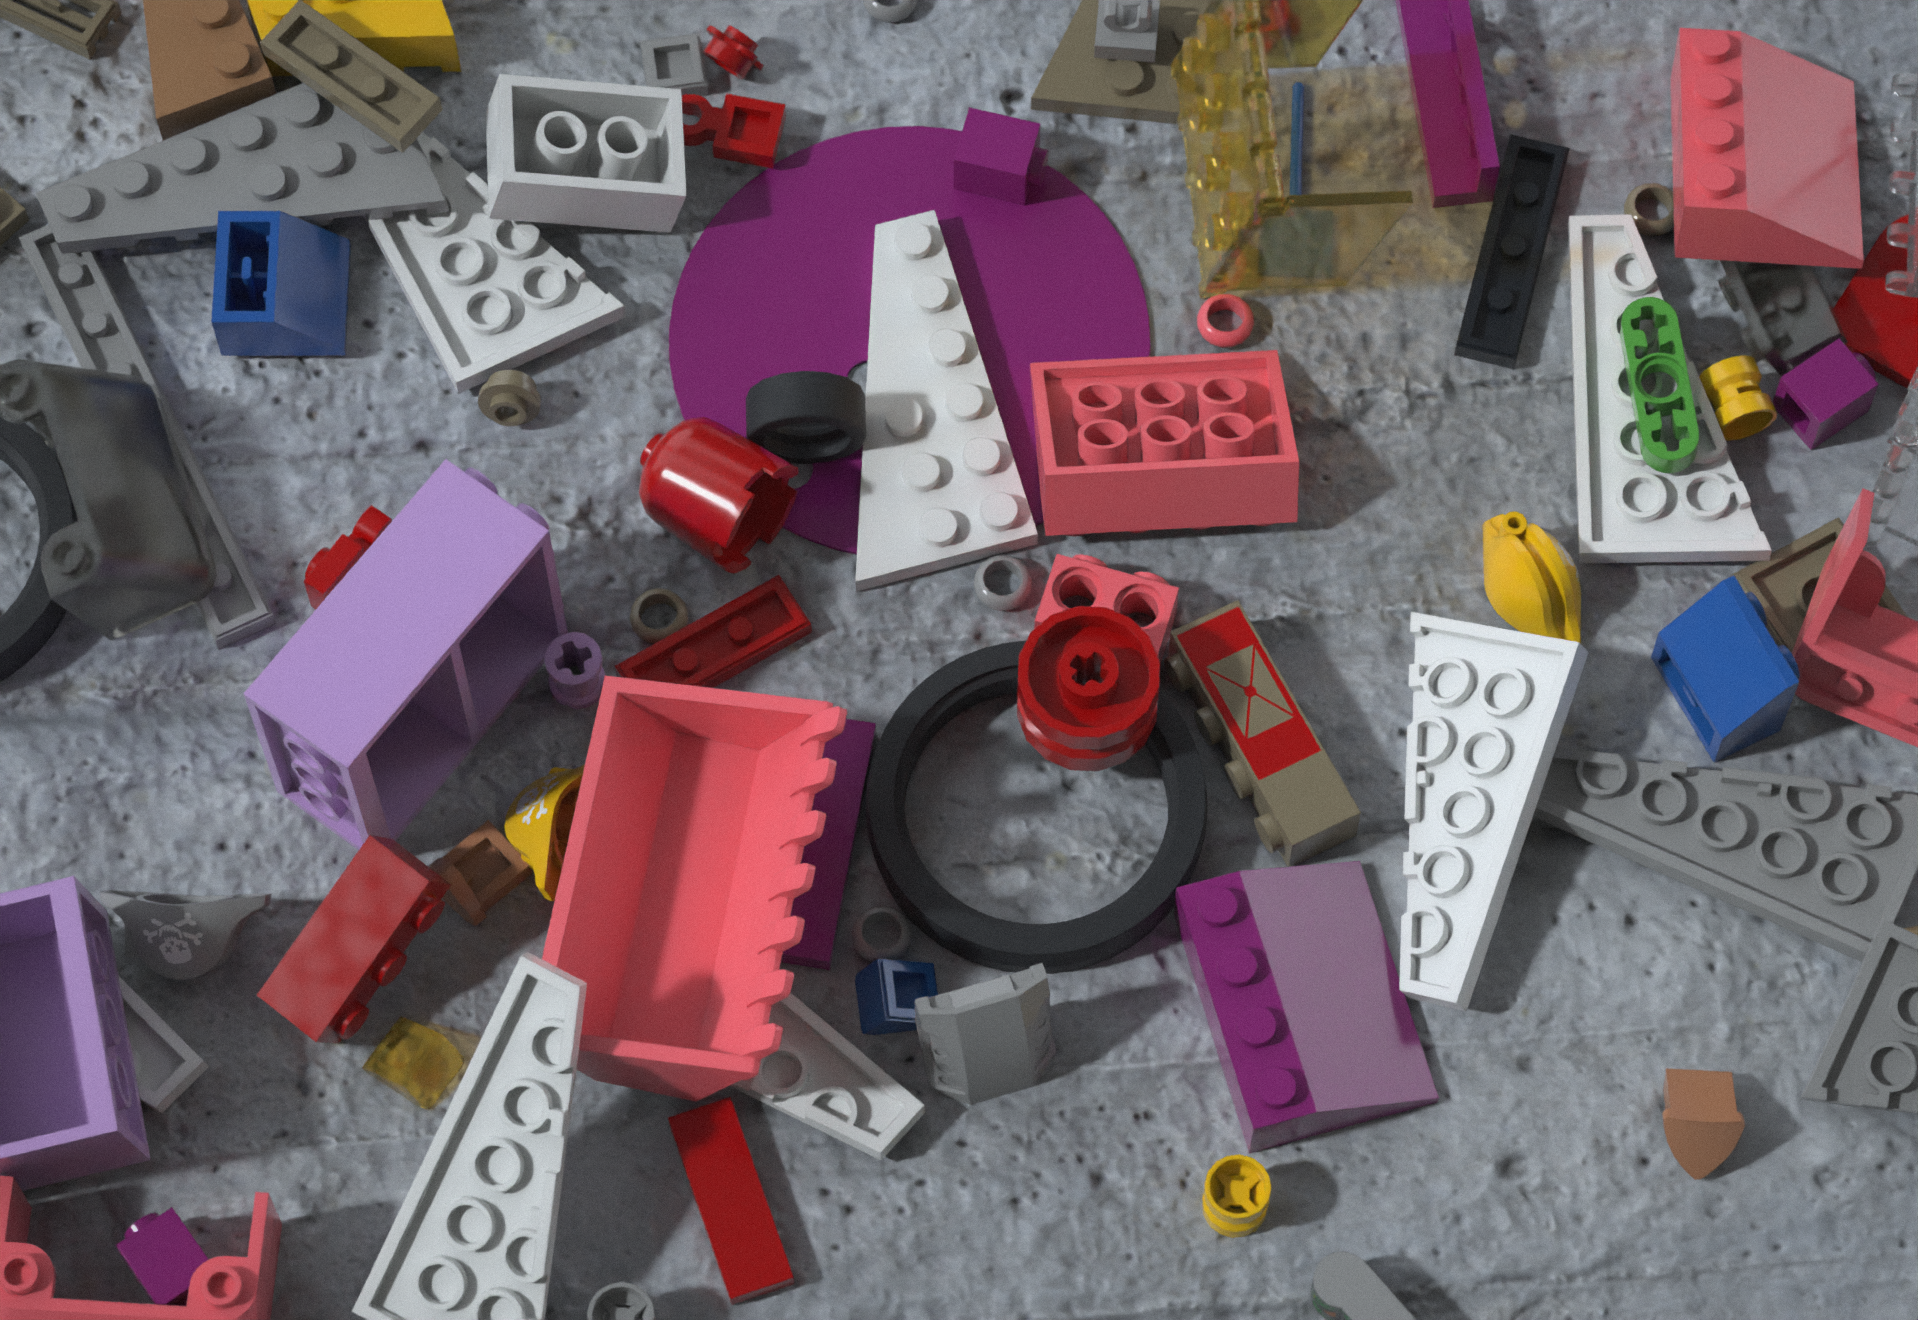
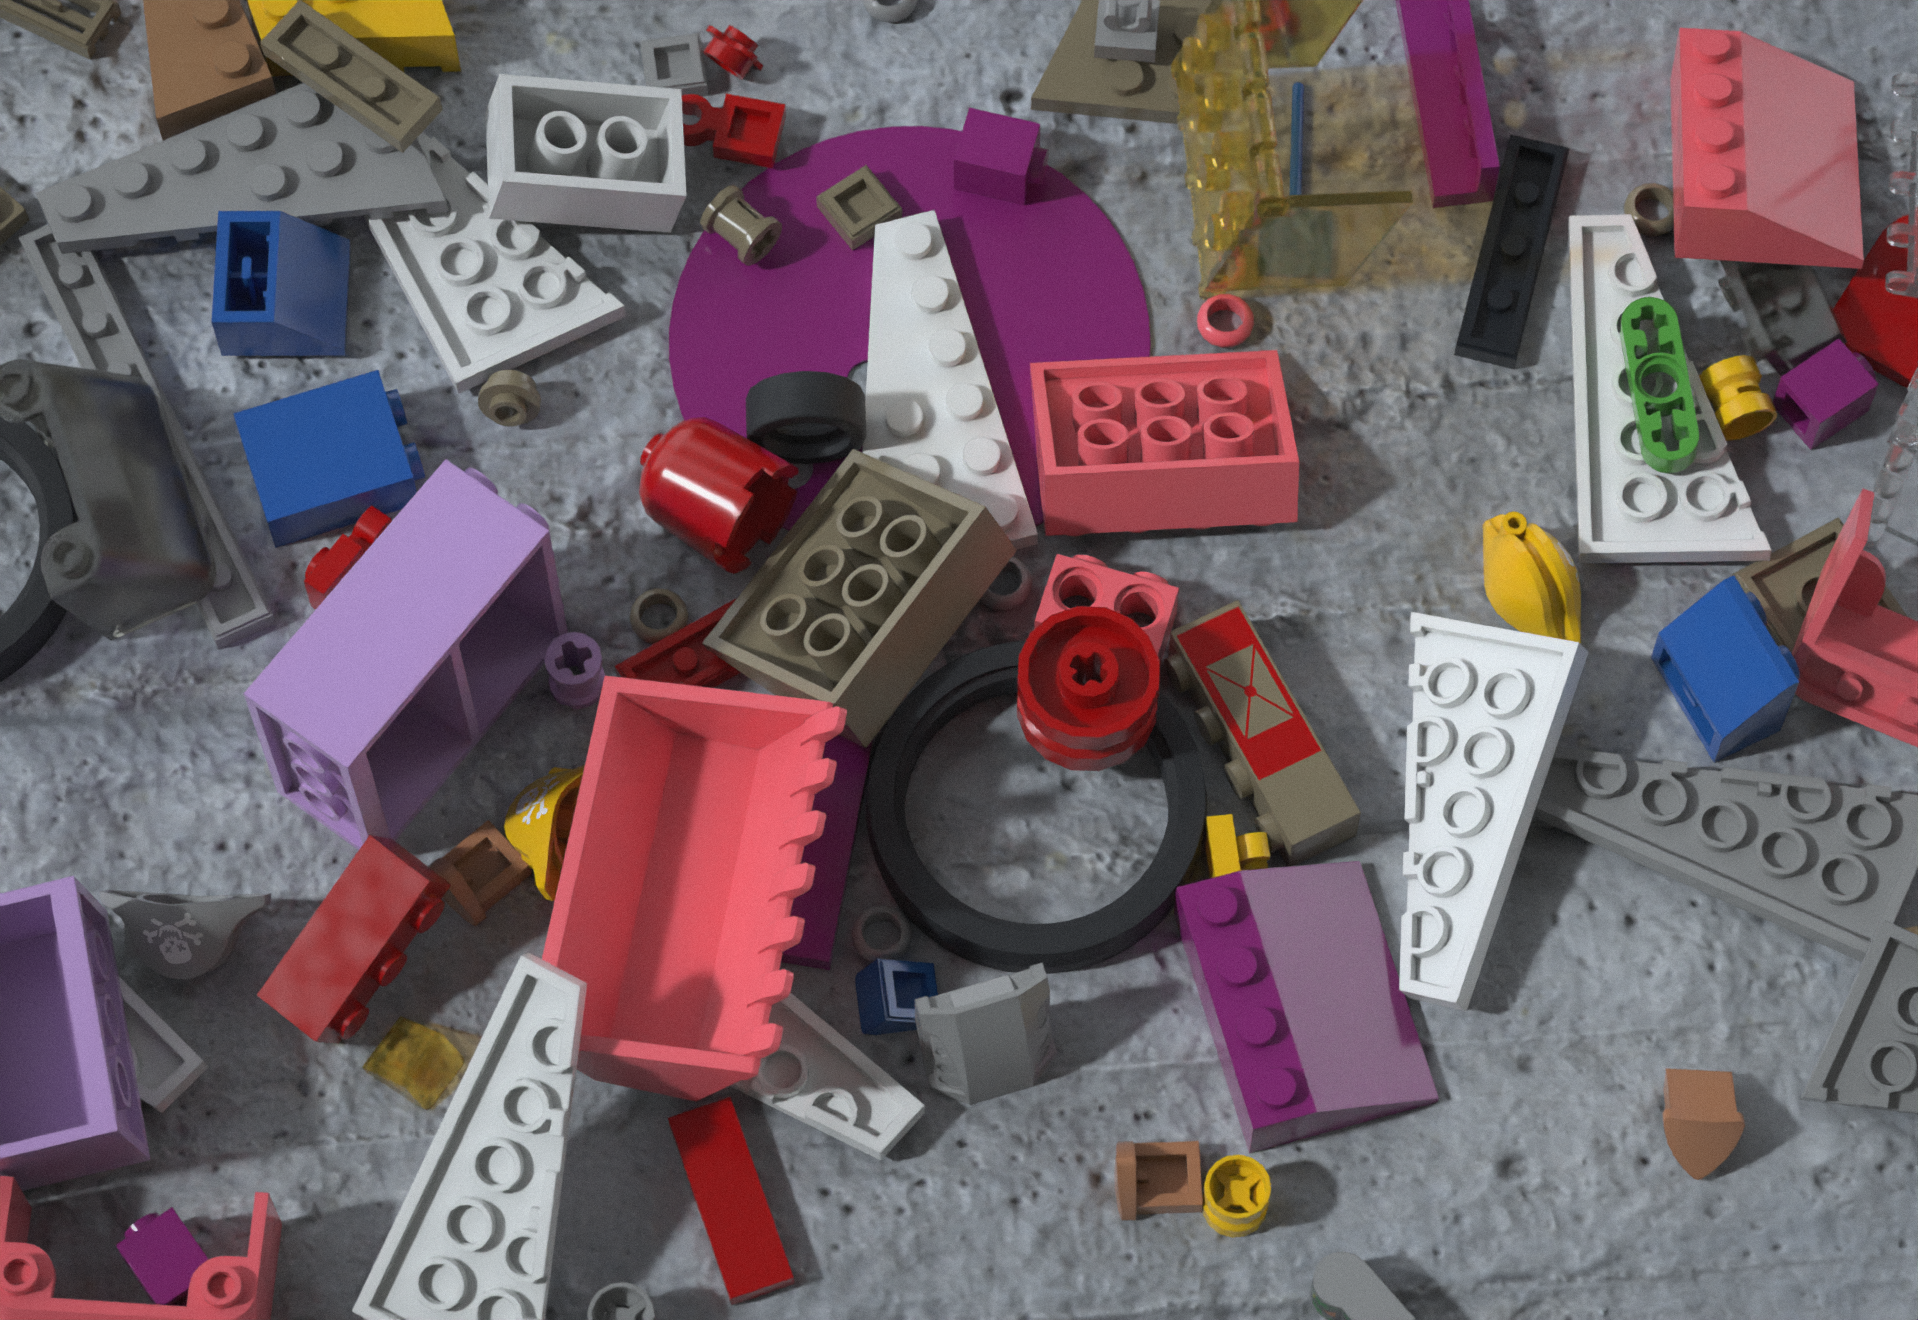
none -> blue brick [233,370,426,548]
none -> dark tan bush [700,185,782,266]
none -> dark tan slope [702,449,1017,748]
none -> dark tan tile [816,165,902,251]
none -> nougat tile [1114,1141,1203,1221]
none -> yellow tile [1204,814,1270,879]

